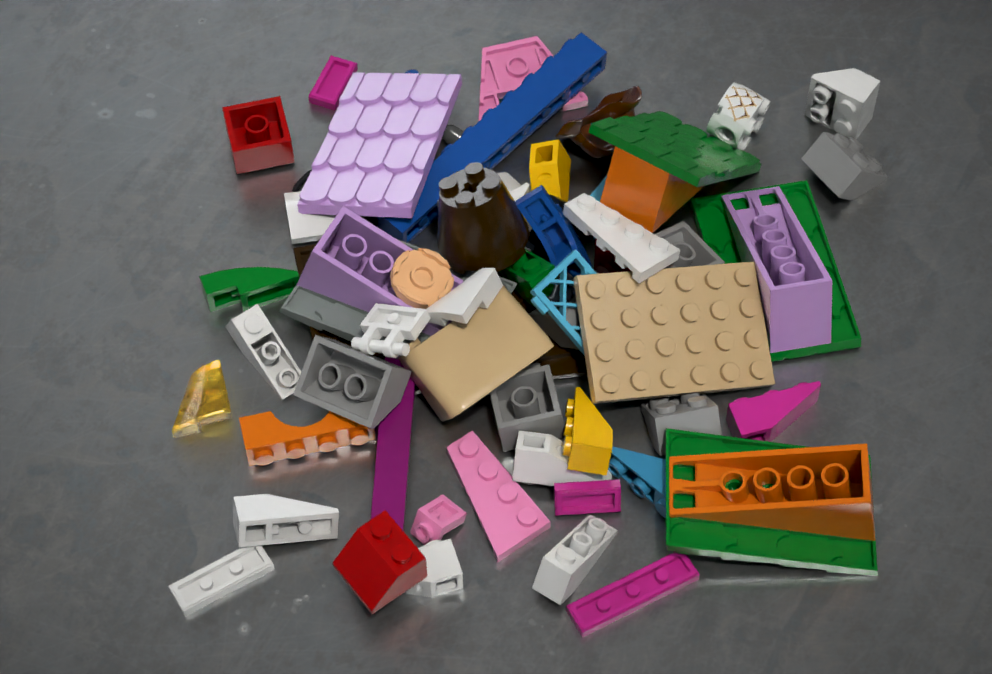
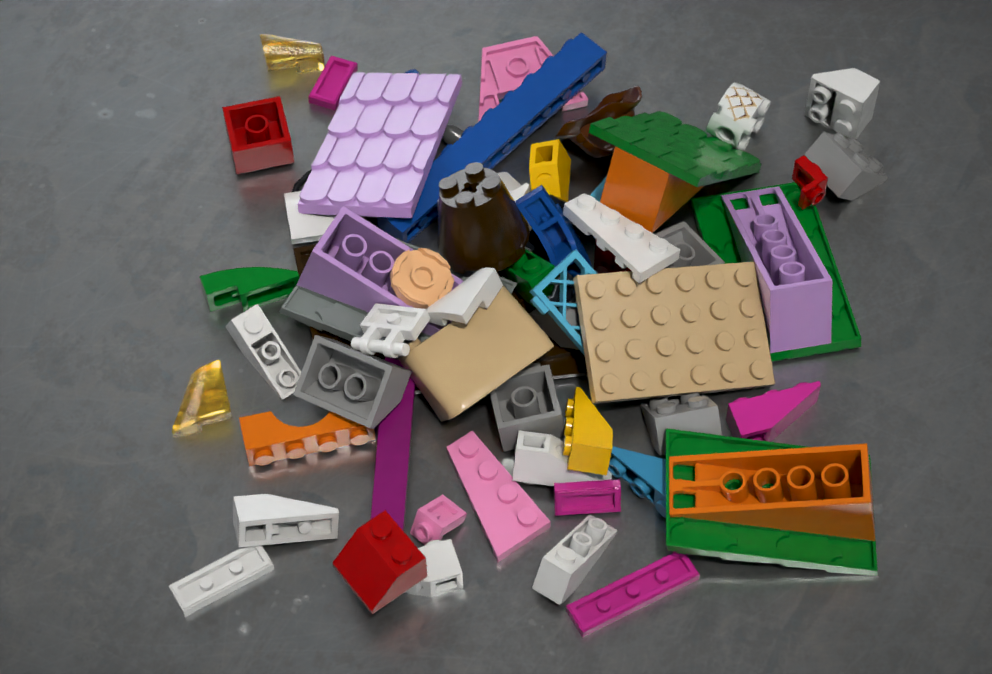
none -> clear yellow slope [259,34,325,74]
none -> red bracket [792,155,828,209]

